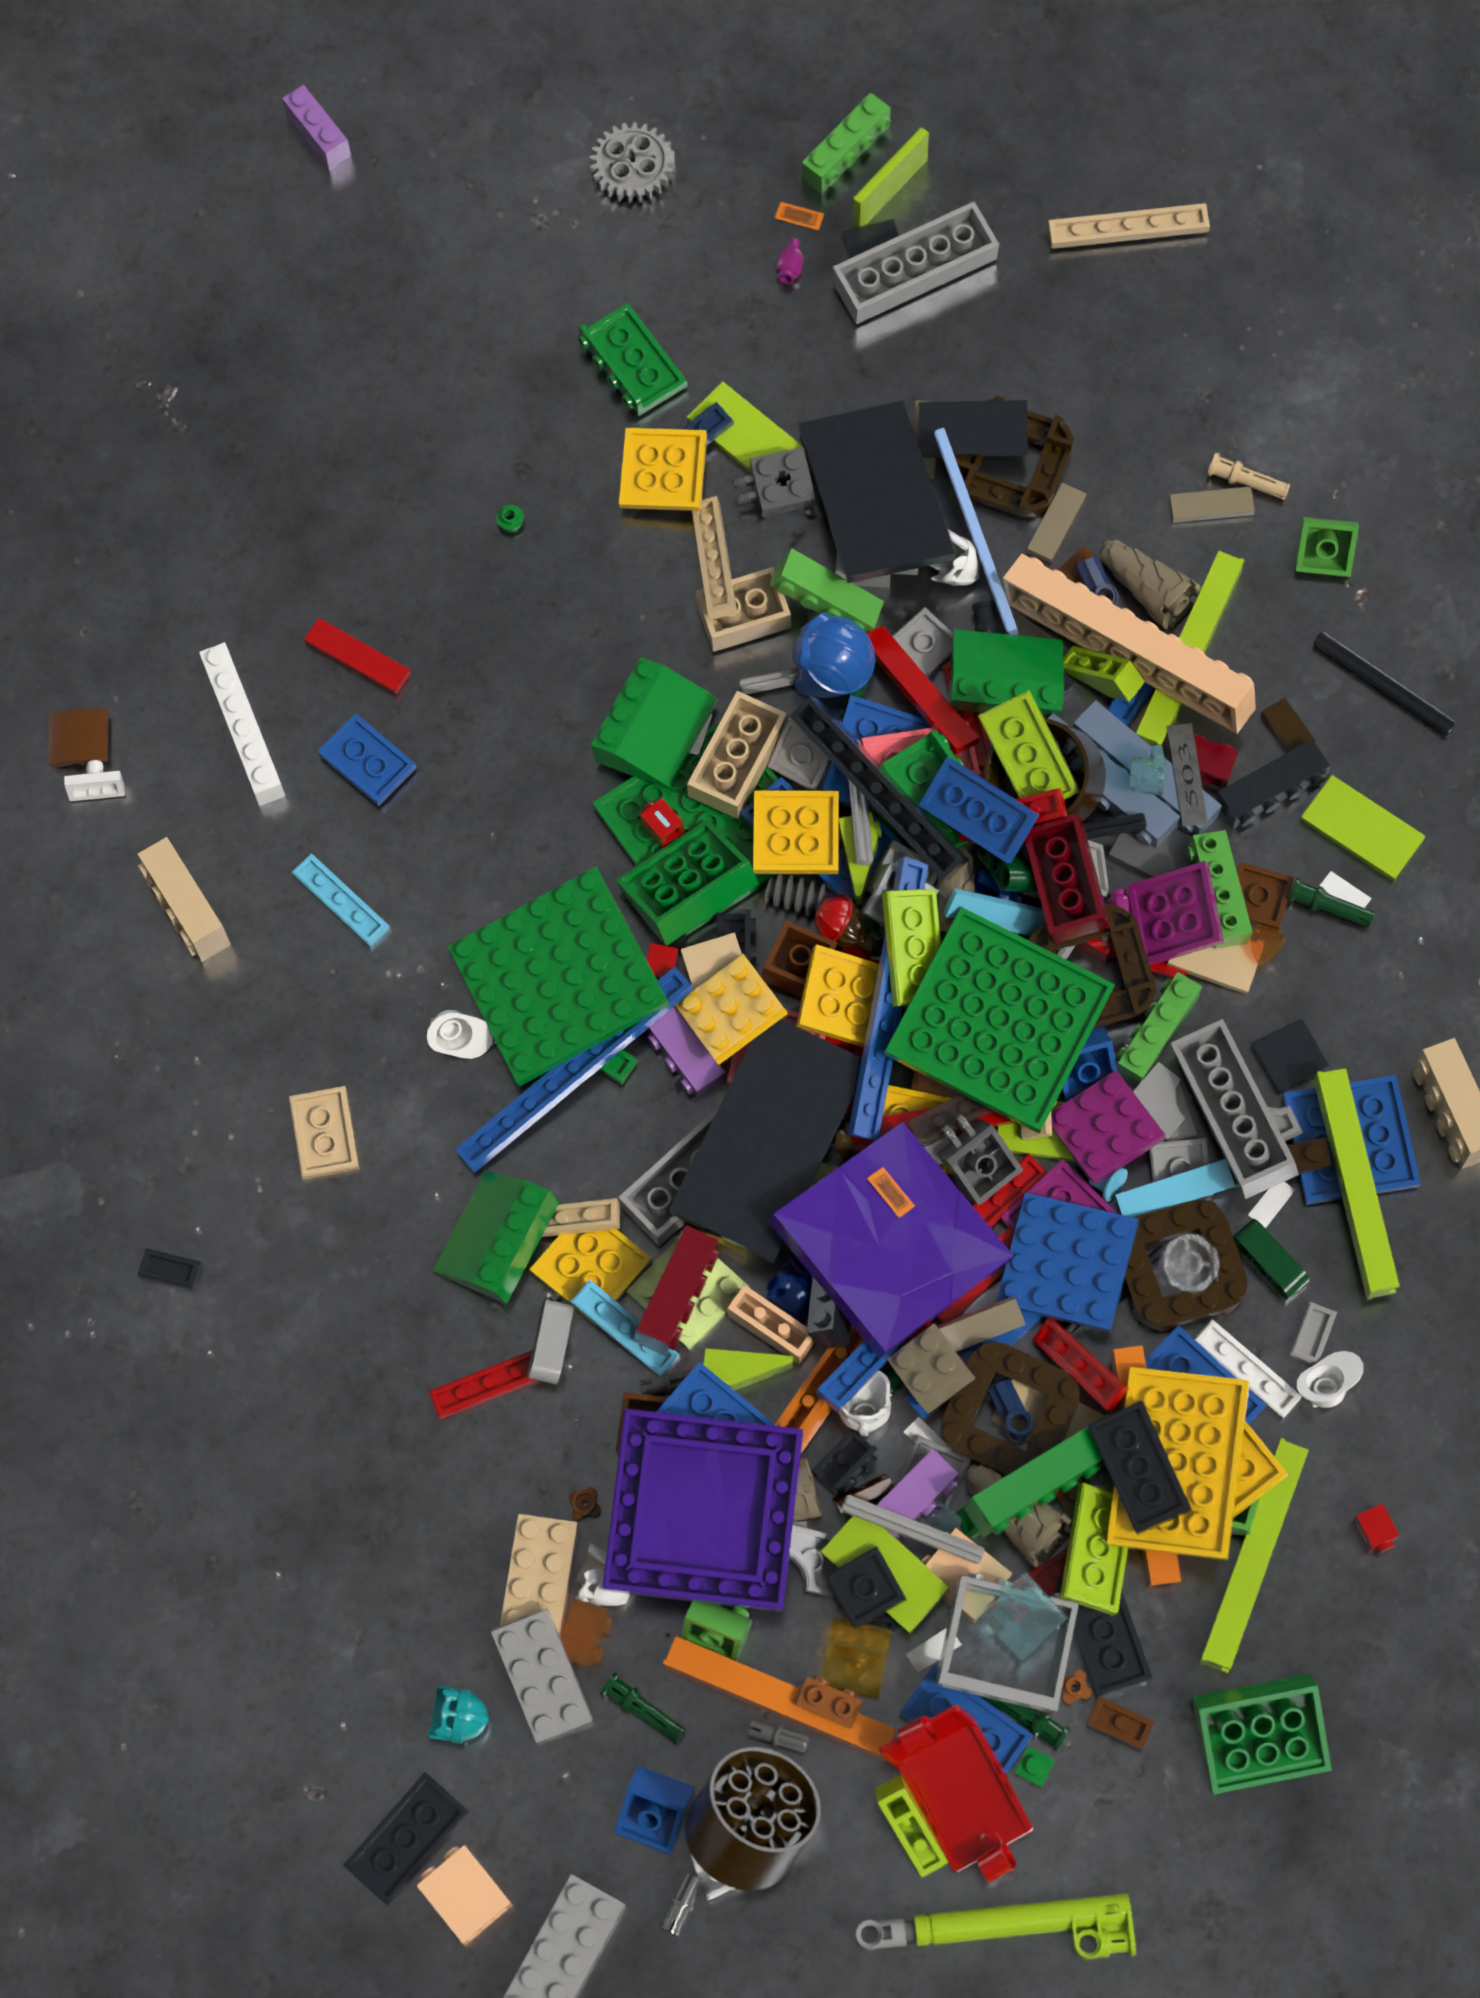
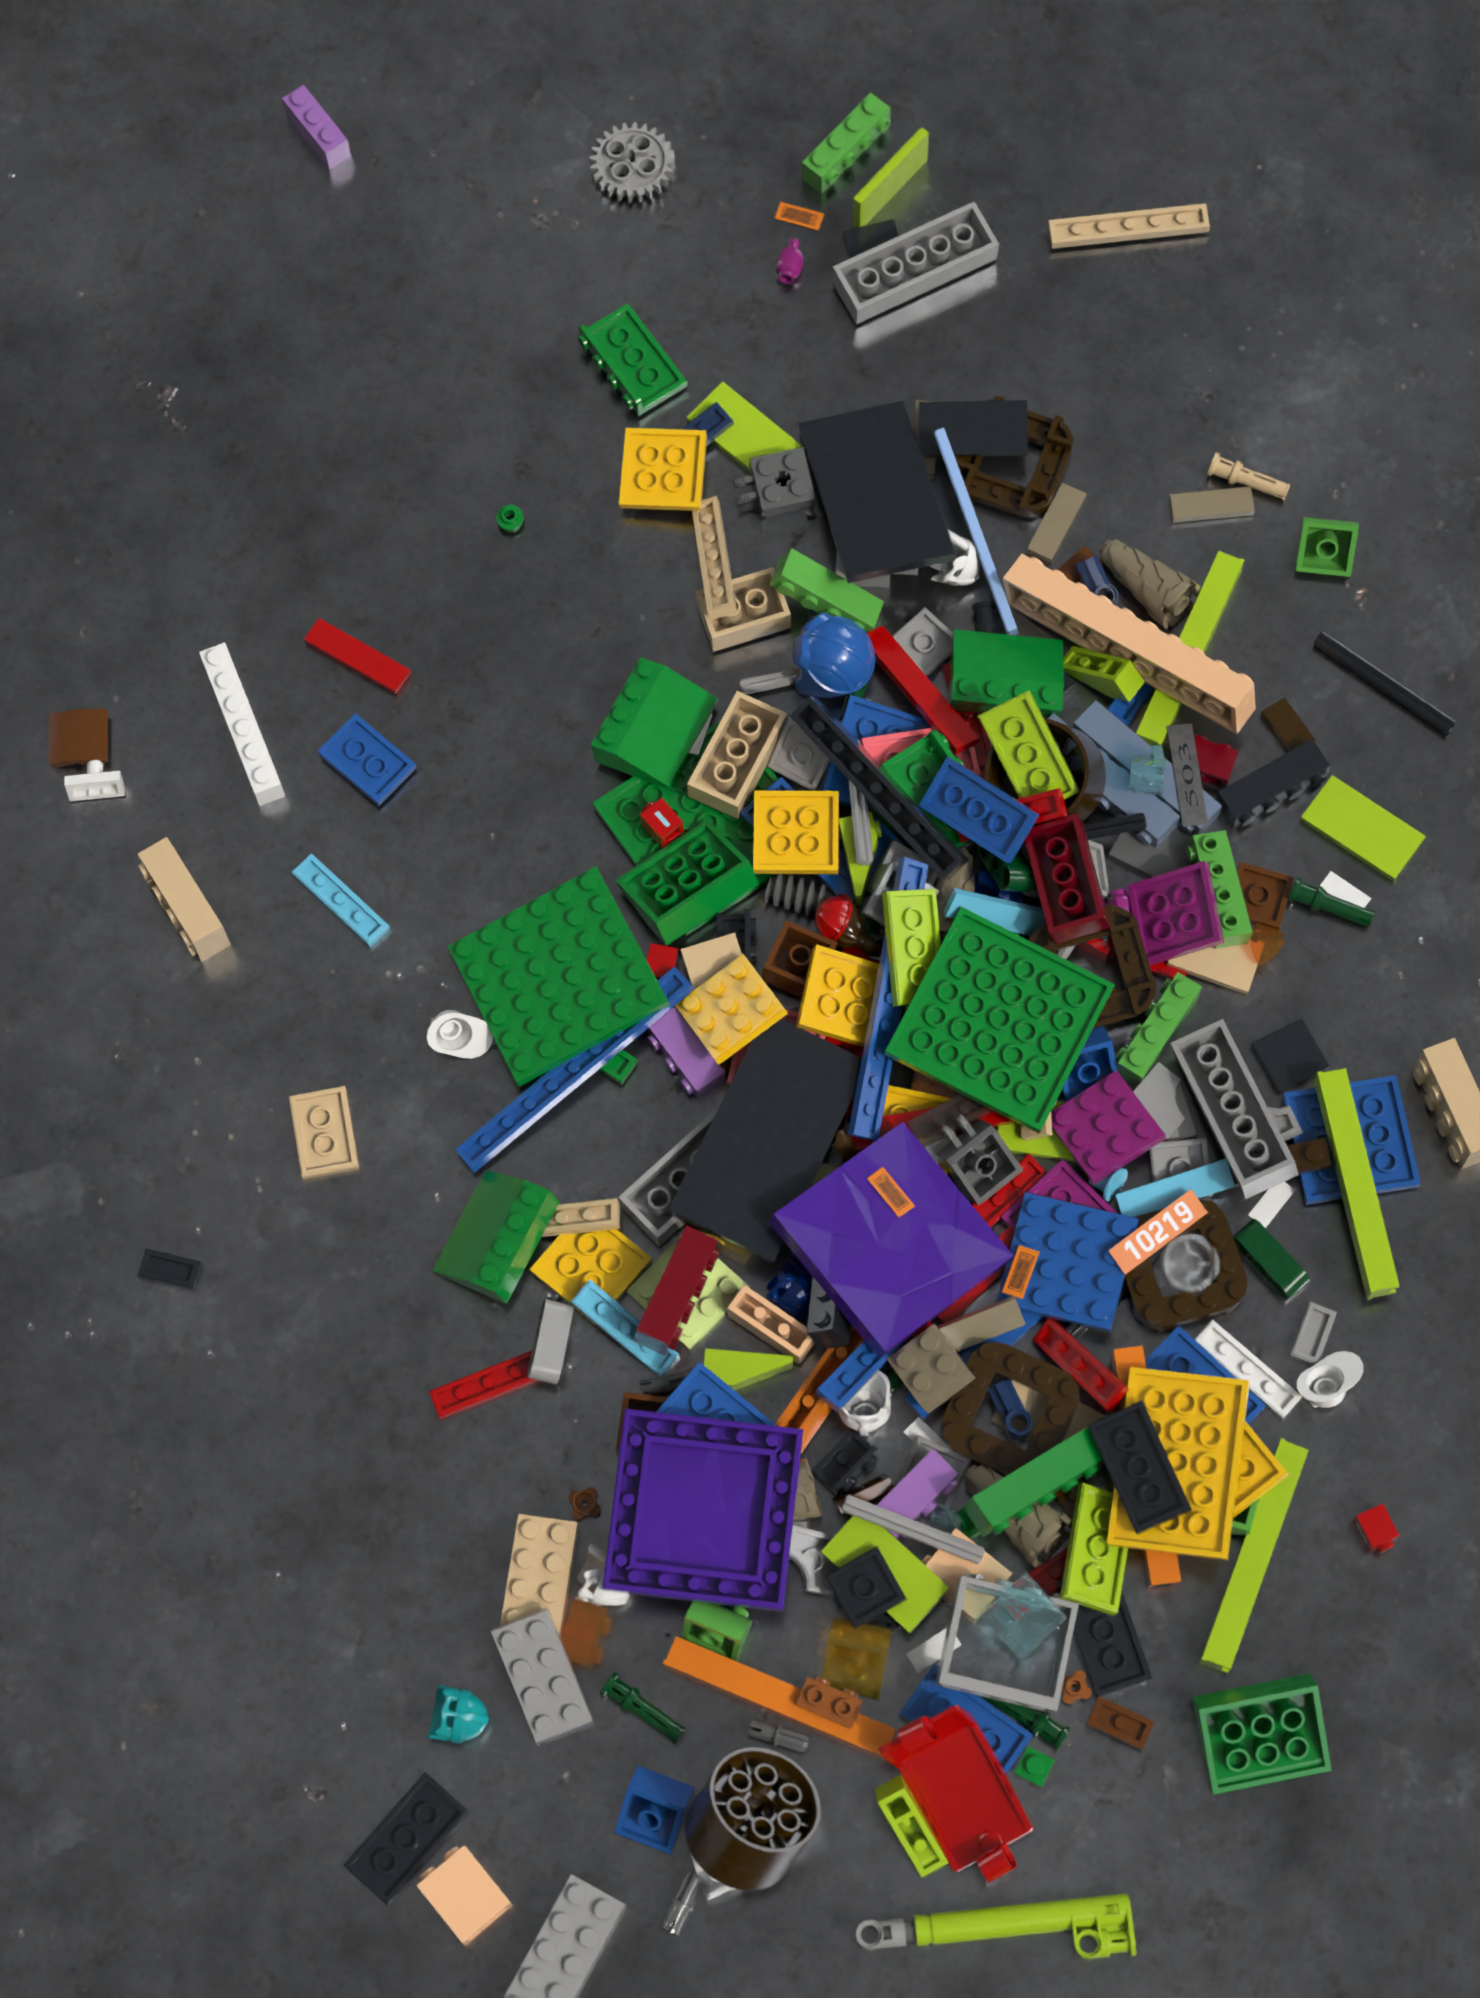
none -> sticker [1002,1245,1040,1299]
none -> orange sticker [1109,1189,1208,1275]

